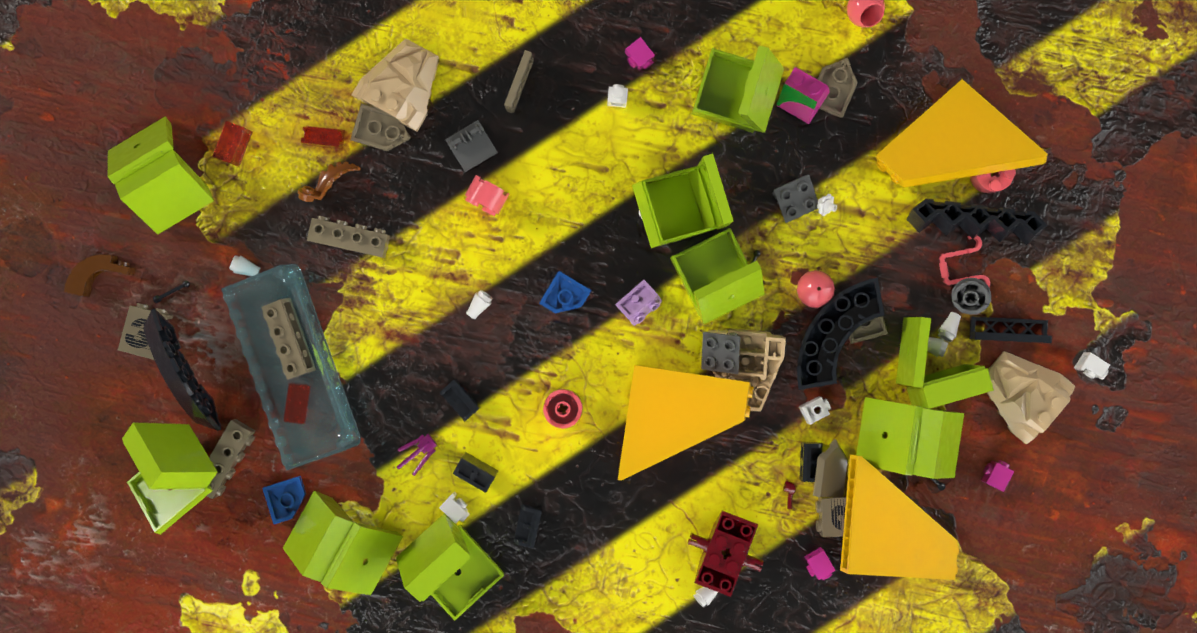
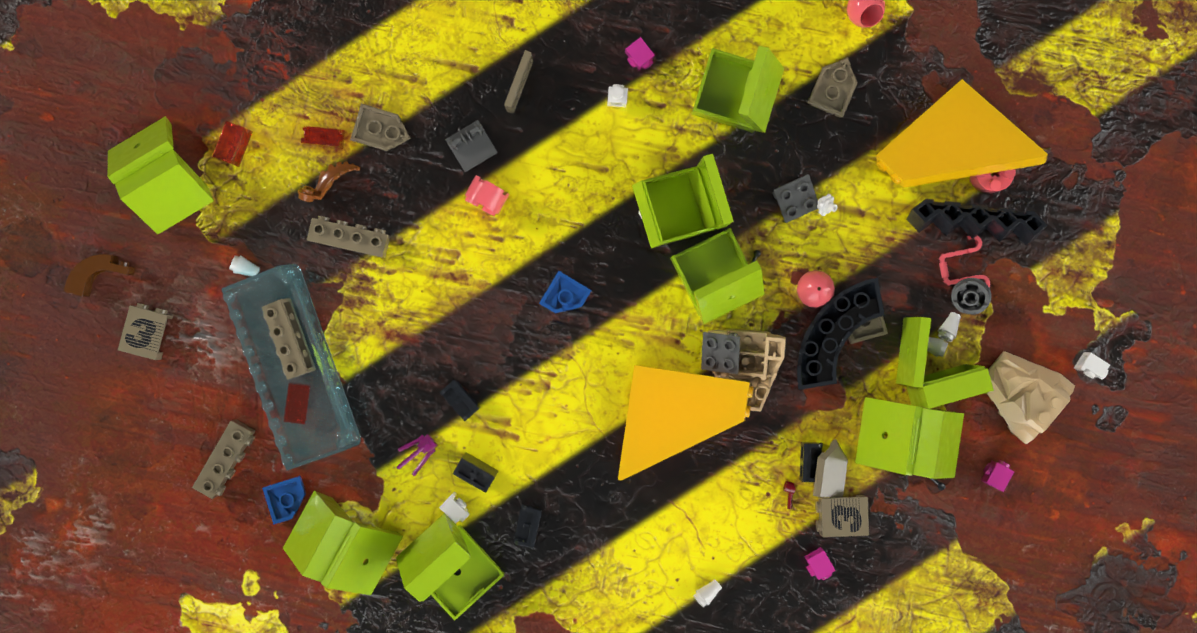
lime container [122,423,218,535] -> none
black brick [143,308,221,431] -> none
black hinge [153,280,190,303] -> none
tan wedge [352,39,439,132] -> none
white cone [466,290,493,319] -> none
coral brick [543,389,582,429] -> none
lavender bracket [615,280,662,326] -> none
dark red slope [687,510,764,597] -> none
dark pink slope [776,67,830,124] -> none
white brick [799,397,831,425] -> none
yellow slope [840,454,959,580] -> none
black fence [969,317,1052,343] -> none

